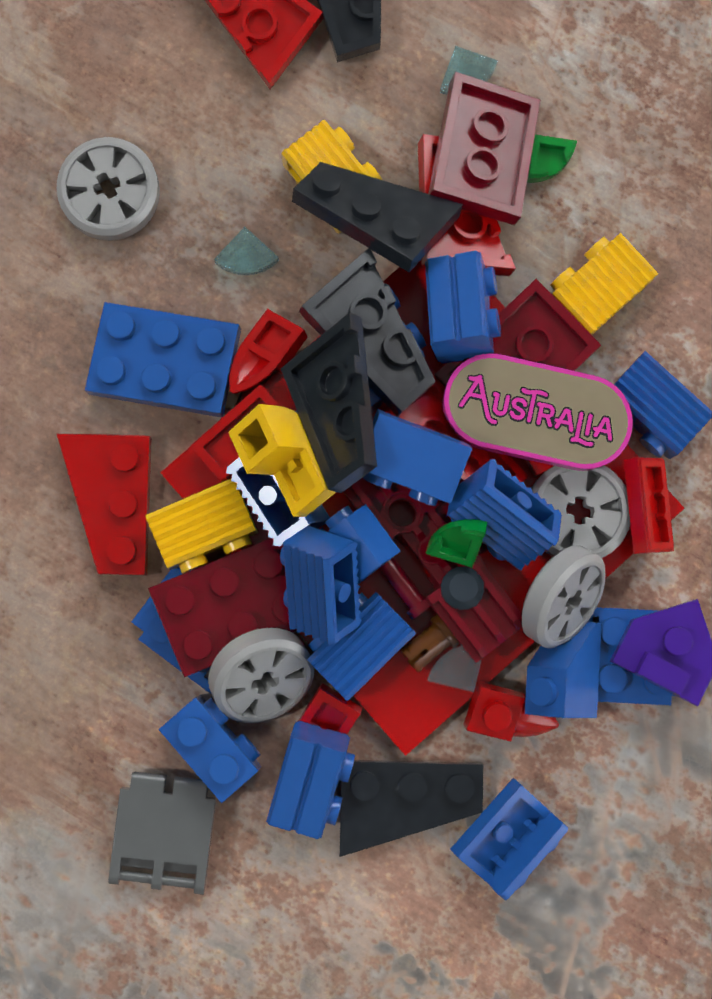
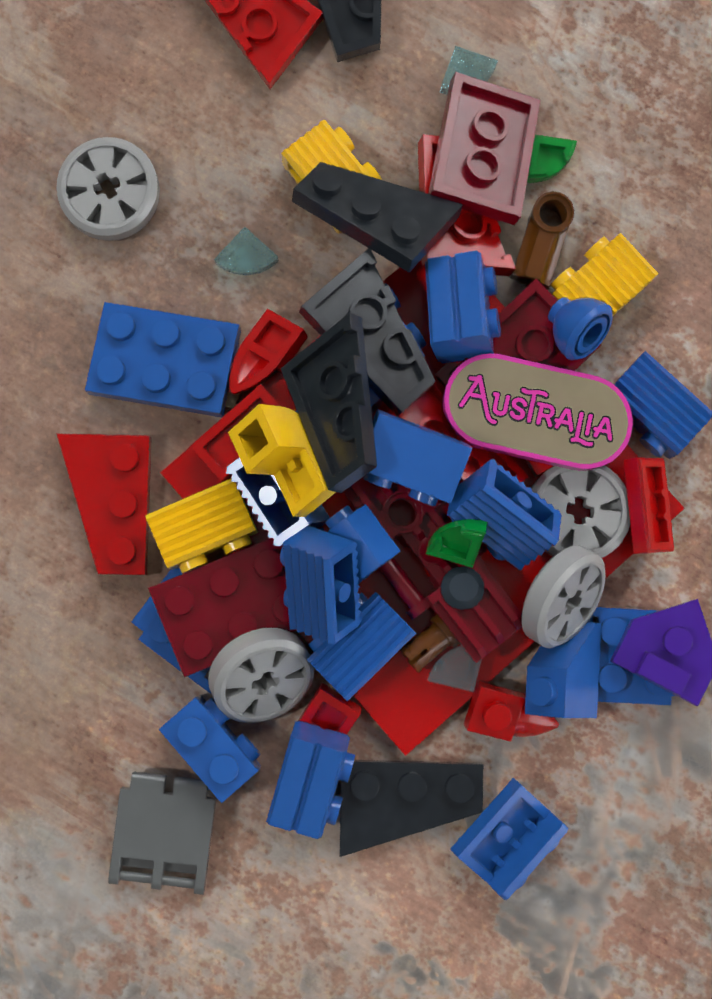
none -> reddish brown piece [510,191,575,290]
none -> blue brick [548,297,613,361]

